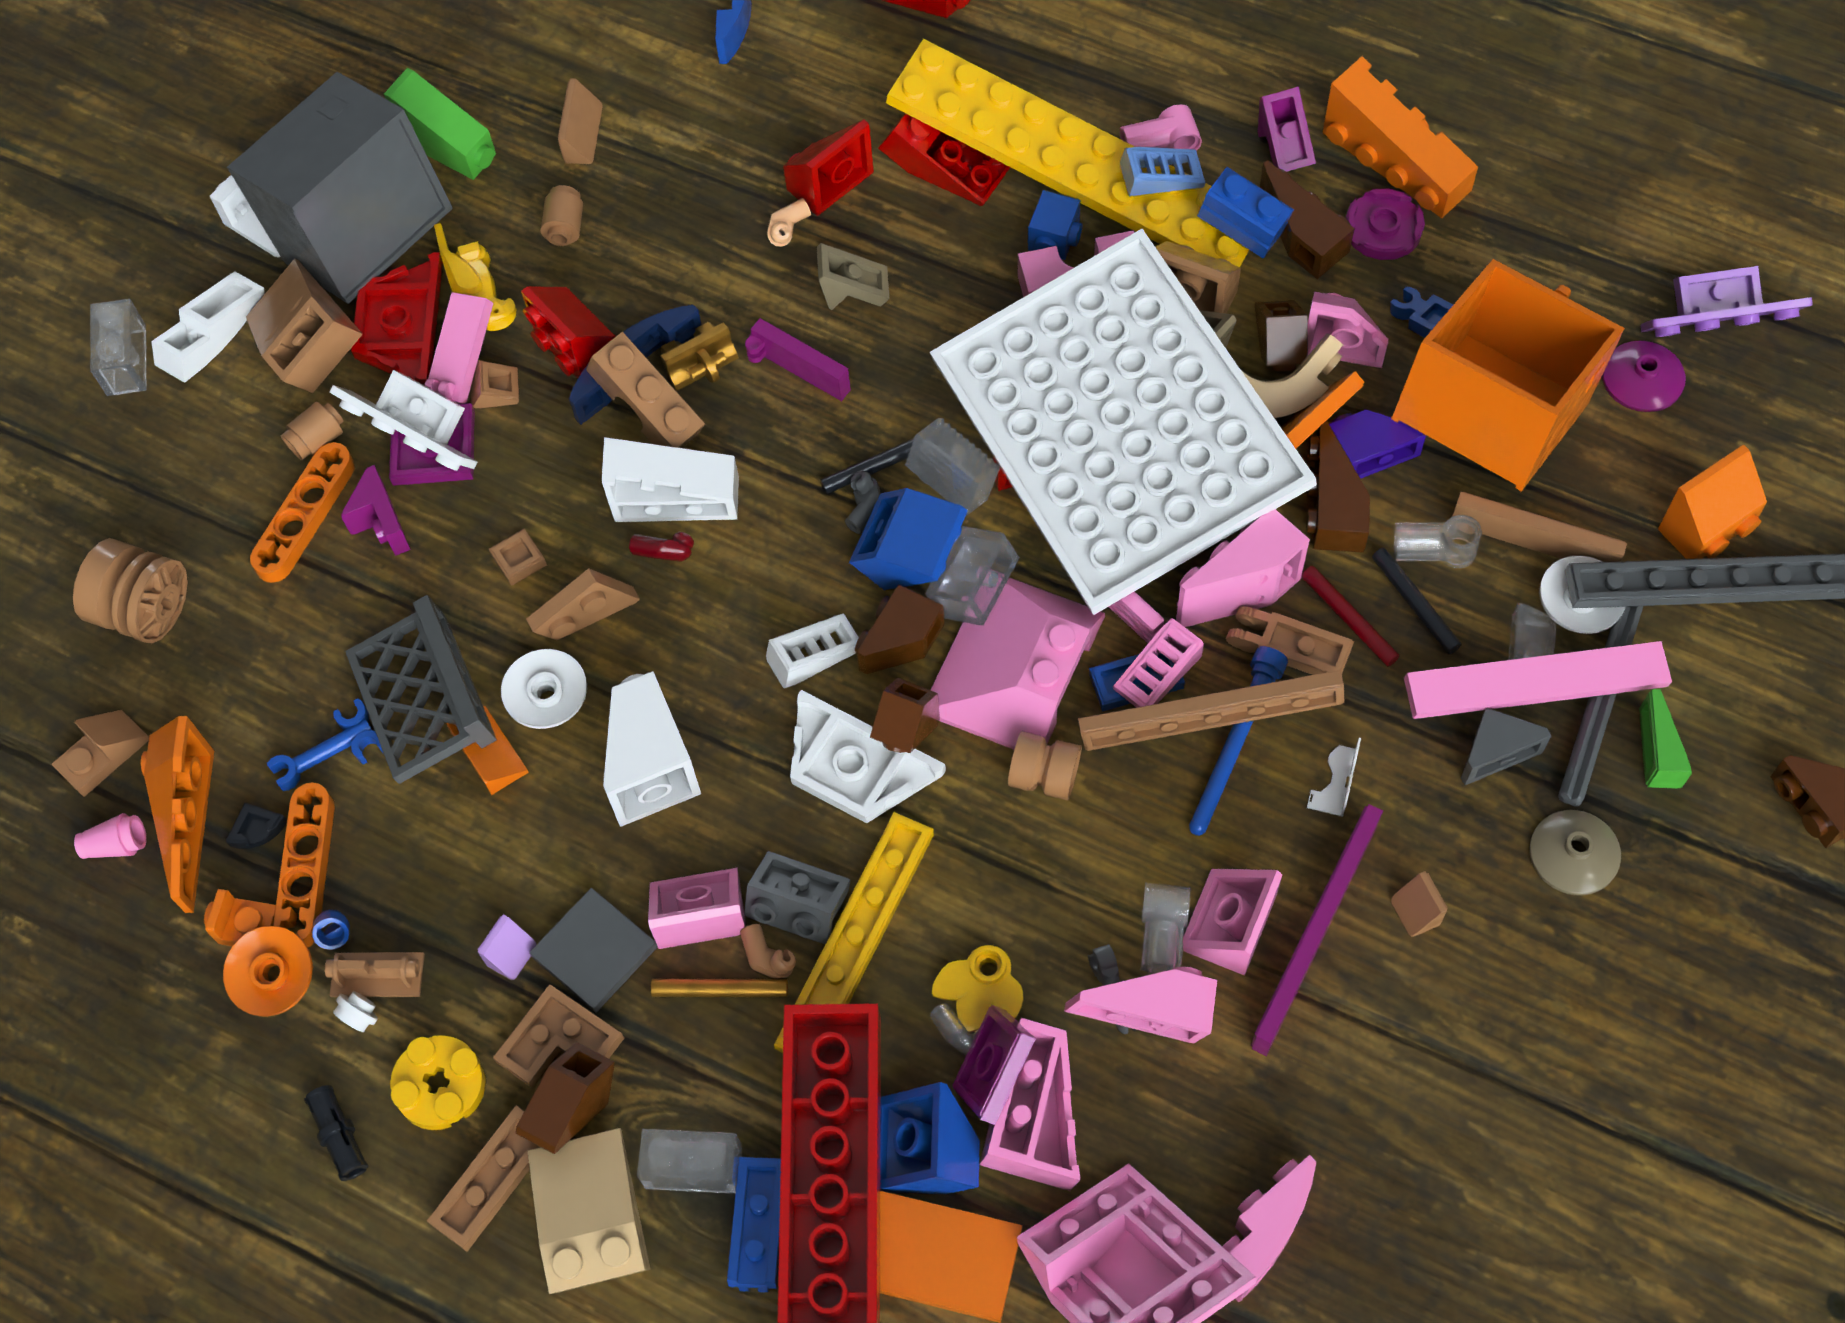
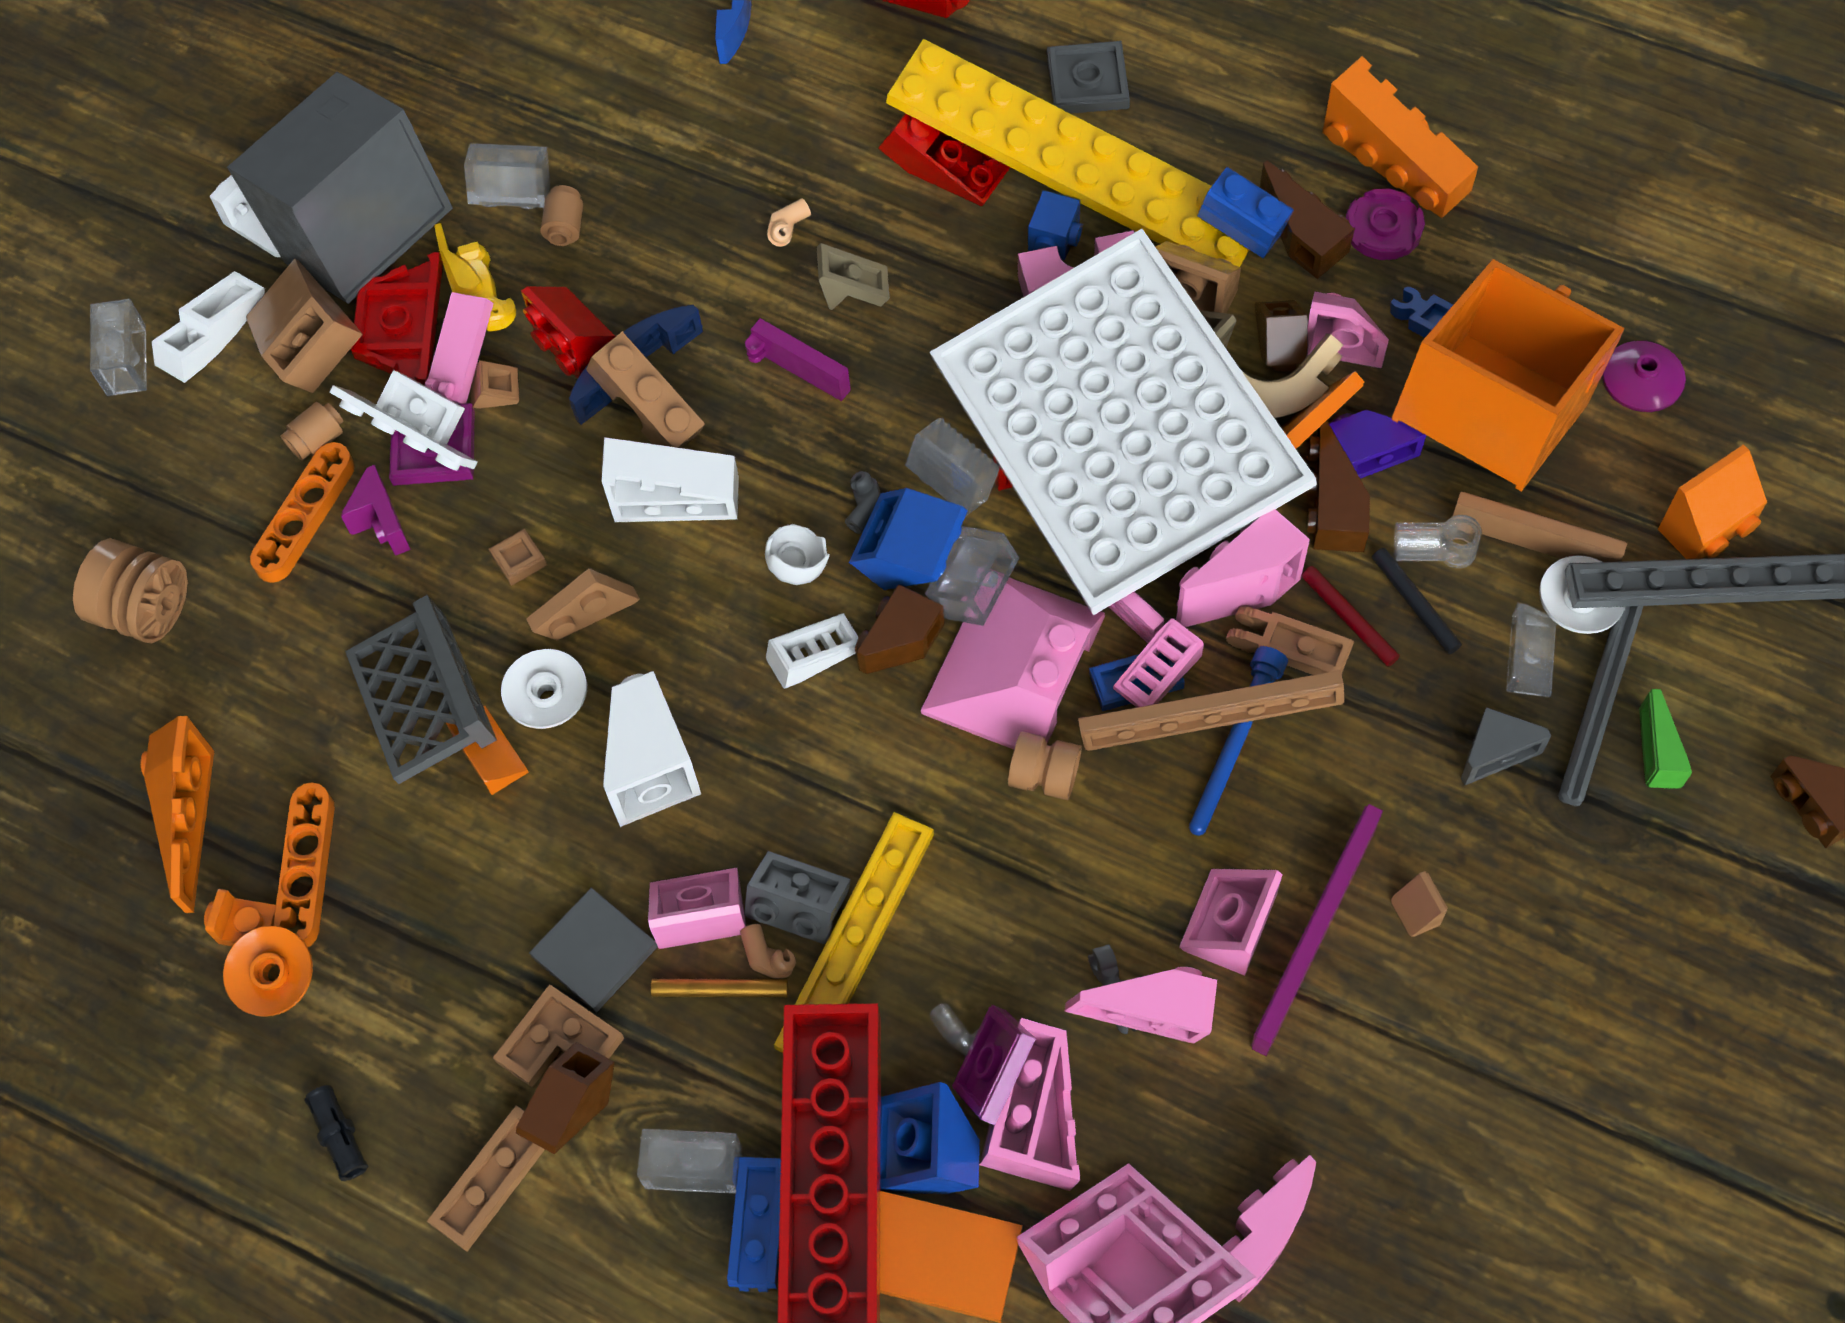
medium nougat slope [51,710,149,797] -> none
bright pink cone [74,813,146,859] -> none
black tile [226,803,287,849] -> none
blue bar [267,698,384,791] -> none
blue hinge [312,909,350,950] -> none
medium nougat hinge [325,952,425,997] -> none
white plate [333,991,378,1032] -> none
bright green slope [384,68,496,180] -> none
yellow plate [390,1035,486,1130] -> none
lavender slope [478,914,537,980] -> none
tan slope [528,1128,651,1294] -> none
medium nougat slope [558,78,603,164] -> none
dark red arm [629,532,694,562] -> none
pearl gold hips [660,322,739,391] -> none
red slope [783,119,874,216] -> none
white wing [790,690,946,823] -> none
black bar [820,431,937,495] -> none
reddish brown slope [870,678,940,753] -> none
yellow plate [932,945,1024,1033] -> none
bright pink piece [1120,104,1202,151] -> none
medium blue slope [1120,147,1205,196] -> none
clear piece [1141,882,1191,974] -> none
magenta slope [1258,87,1316,172] -> none
white piece [1307,737,1361,817] -> none
bright pink tile [1404,641,1672,719] -> none
dark tan dish [1529,810,1621,895] -> none
medium lavender bracket [1640,266,1813,338] -> none
none -> clear brick [464,143,550,209]
none -> white hair [765,524,830,585]
none -> dark grey tile [1047,41,1130,114]

